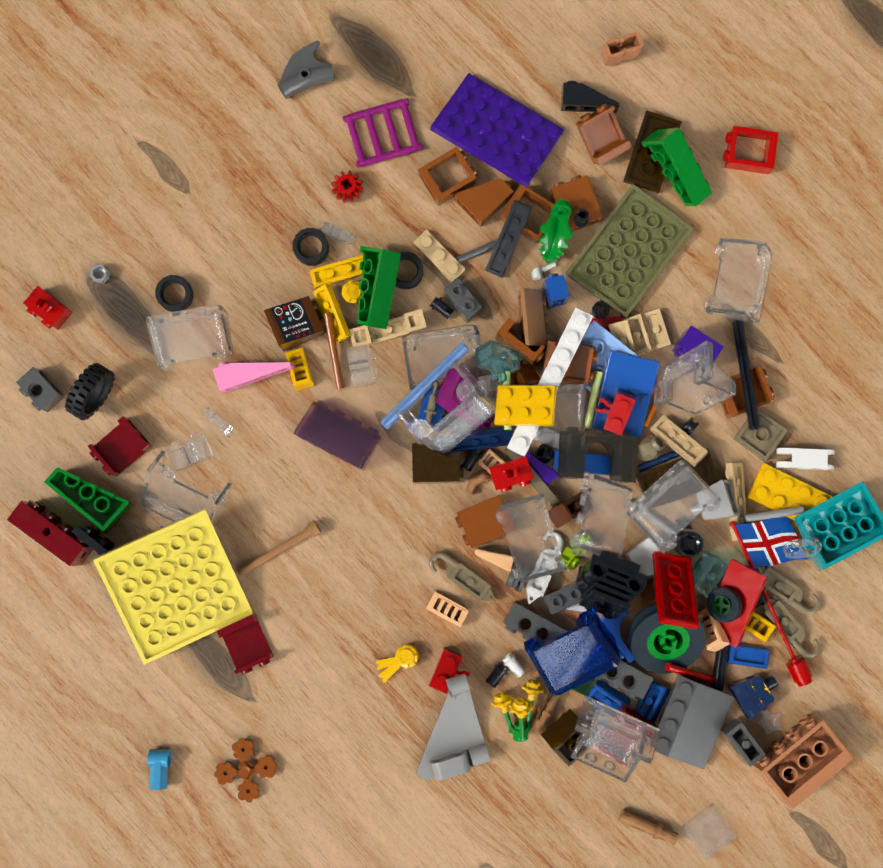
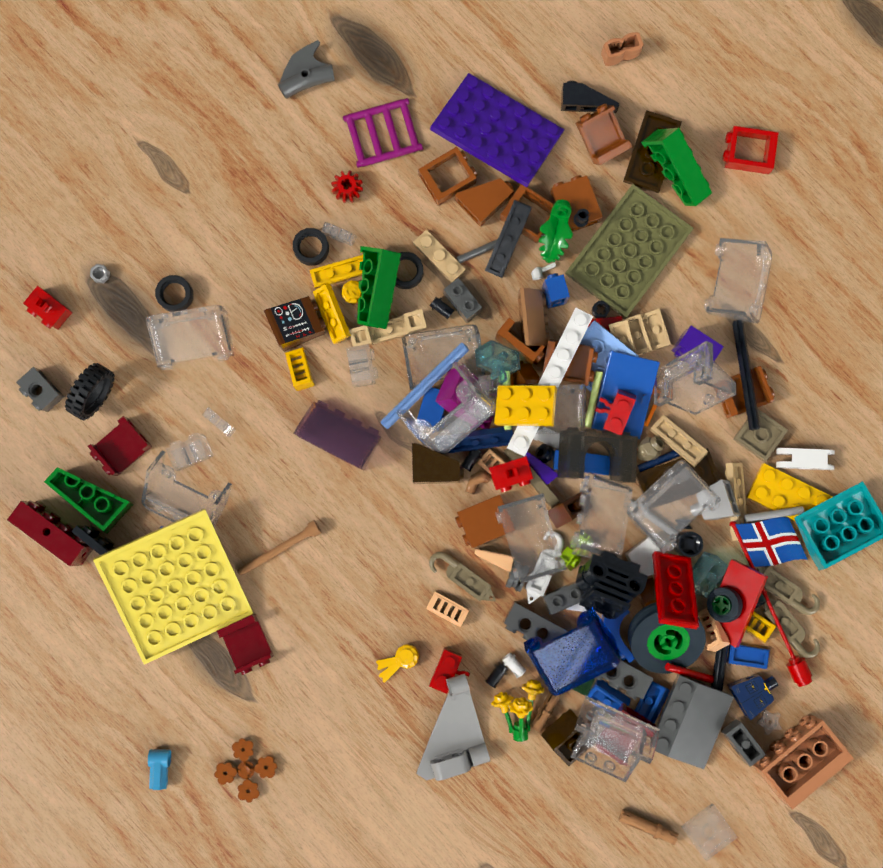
bright pink slope [213,362,296,393] -> none
dark orange bar [324,313,344,389] -> none
dark tan piece [422,381,439,427] -> none
black bush [681,417,699,435] -> none
clear beam [783,537,822,559] -> none

